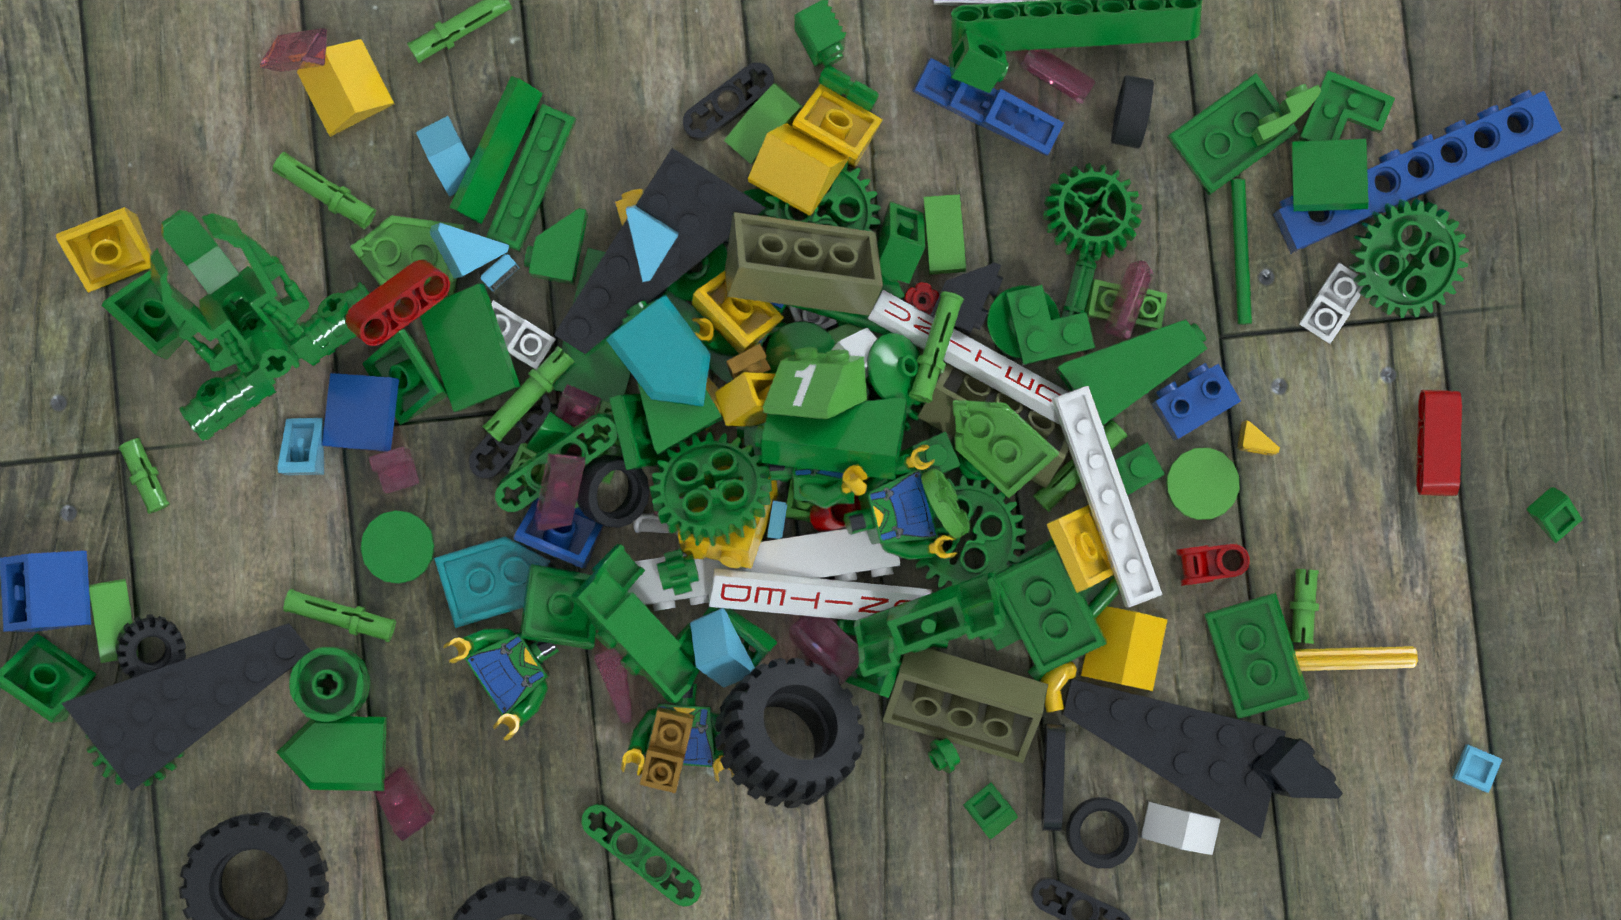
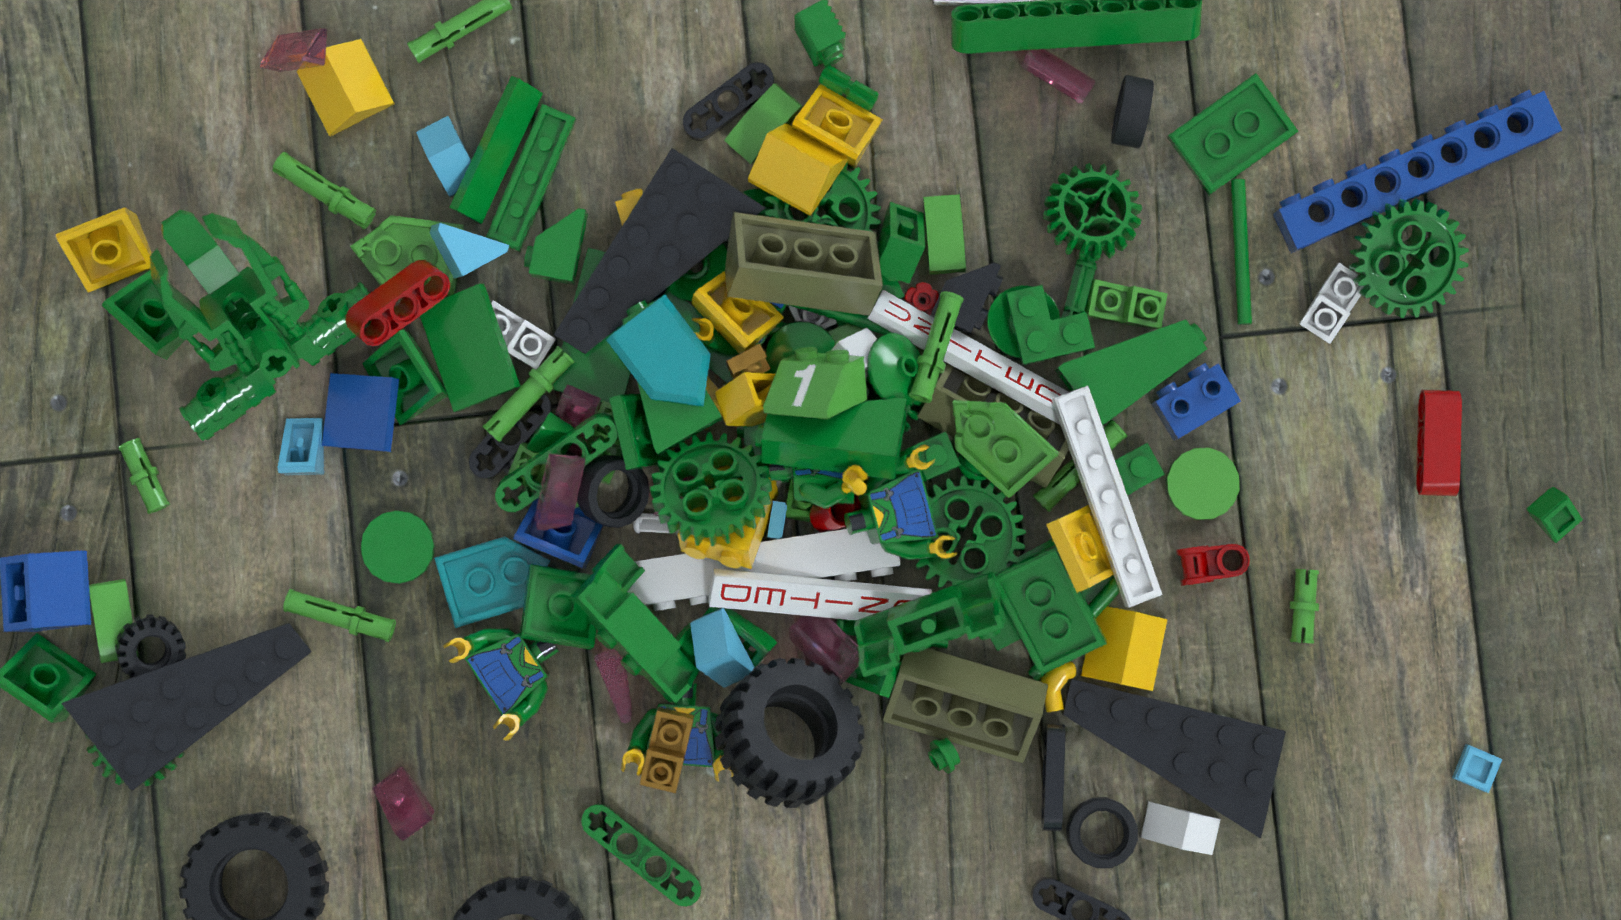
green tile [276,716,387,791] -> none
green brick [289,647,370,722] -> none
clear pink bracket [368,446,420,494] -> none
medium azure tile [481,254,520,292] -> none
medium azure slope [626,205,679,282] -> none
green gear [657,549,700,596] -> none
blue slope [912,58,1064,156] -> none
bright green tile [921,468,970,539] -> none
green brick [948,30,1009,93] -> none
green slope [963,782,1018,839] -> none
clear pink slope [1104,260,1154,339] -> none
green tile [1204,592,1310,719] -> none
yellow slope [1237,420,1280,456] -> none
bright green slope [1252,84,1321,146] -> none
black slope [1252,736,1343,799] -> none
green tile [1292,139,1369,212] -> none
yellow axle [1294,646,1418,671] -> none
green plate [1299,70,1395,141] -> none

